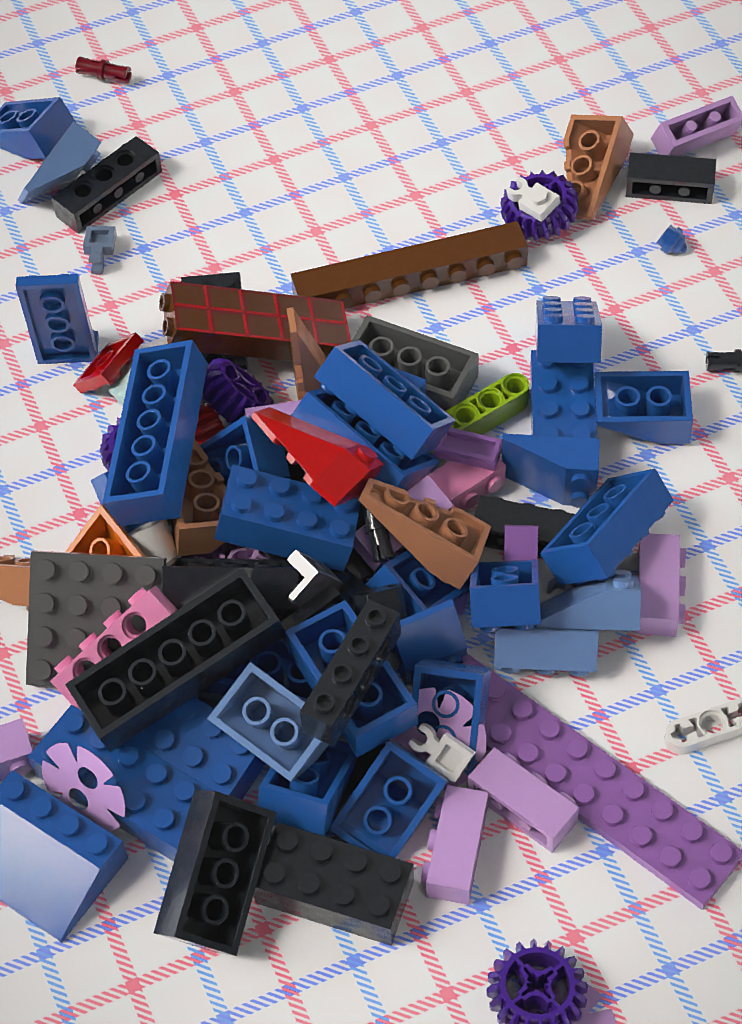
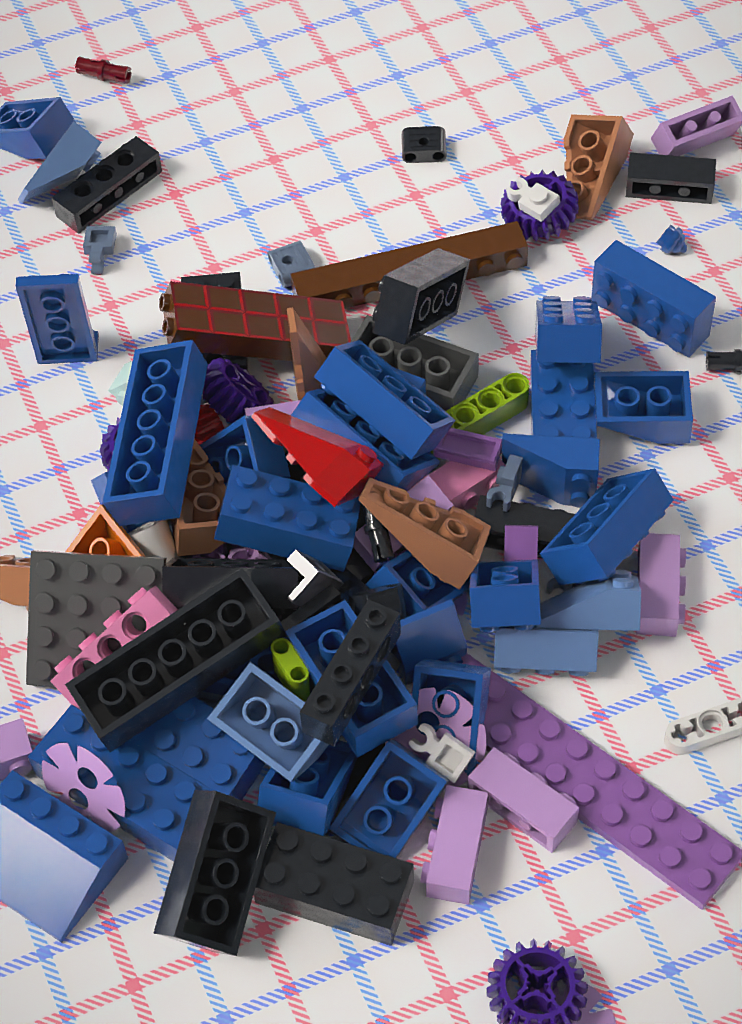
red plate [73,332,144,393] -> none
none -> sand blue piece [267,240,315,288]
none -> lime piece [271,638,311,702]
none -> black brick [372,248,470,345]
none -> black piece [401,126,447,163]
none -> sand blue plate [486,454,523,512]
none -> blue brick [591,240,716,358]

